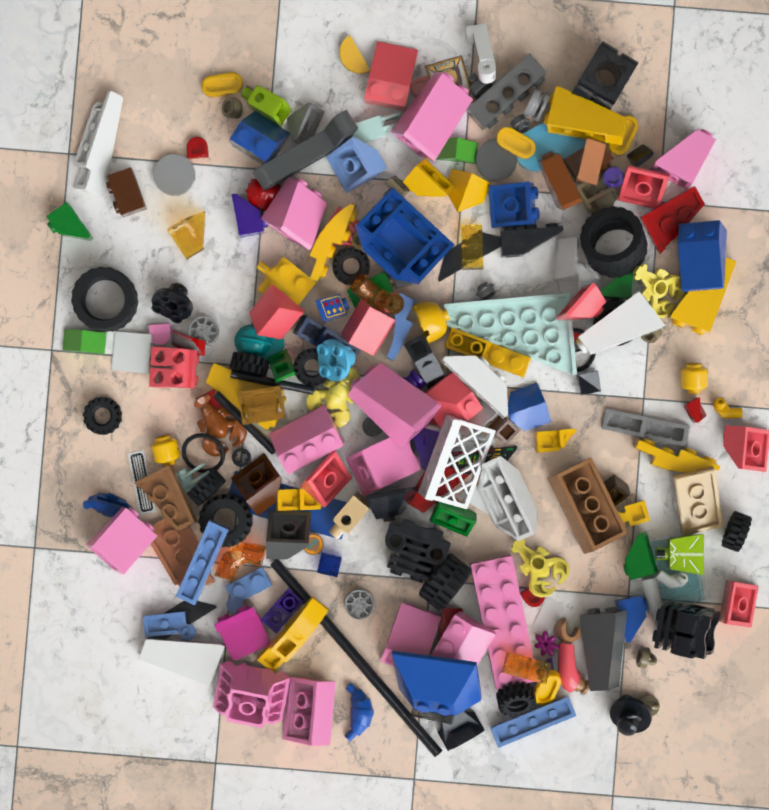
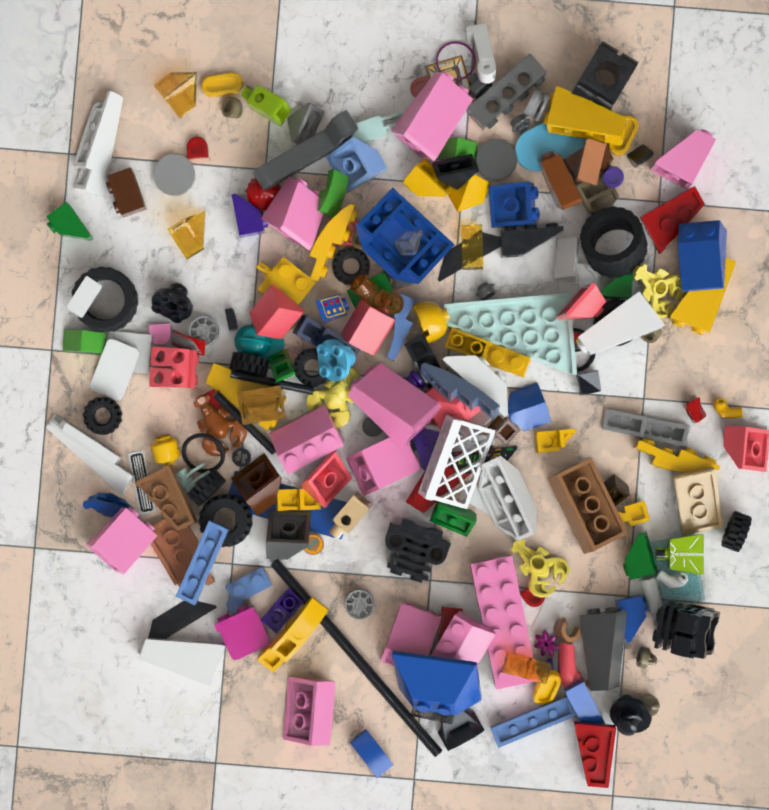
medium blue hinge [143,611,196,641] -> none
bright pink slope [213,660,290,728] -> none
clear orange cylinder [215,543,266,581] -> none
blue slope [229,111,290,165] -> none
clear blue slope [317,552,342,577] -> none
yellow tile [340,35,370,74] -> none
blue piece [344,683,374,741] -> none
coral slope [364,41,418,111] -> none
black slope [365,486,418,522] -> none
dark tan tile [383,175,410,197] -> none
black tyre [419,553,471,611] -> none
yellow tile [496,127,536,159] -> none
black tyre [496,681,537,717] -> none
coral slope [618,165,669,209] -> none
yellow head [680,363,708,394] -> none
coral slope [719,580,759,627] -> none
none -> white wedge [47,414,135,495]
none -> white sticker [66,276,102,318]
none -> white sticker [90,339,139,401]
none -> clear yellow slope [154,72,197,118]
none -> black tile [225,308,238,332]
none -> bright green slope [318,169,349,218]
none -> blue slope [349,729,393,778]
none -> clear slope [395,230,423,255]
none -> sand blue slope [420,363,500,420]
none -> black slope [432,154,479,190]
none -> magenta piece [436,41,476,81]
none -> tile [564,679,605,724]
none -> red wing [574,721,616,788]

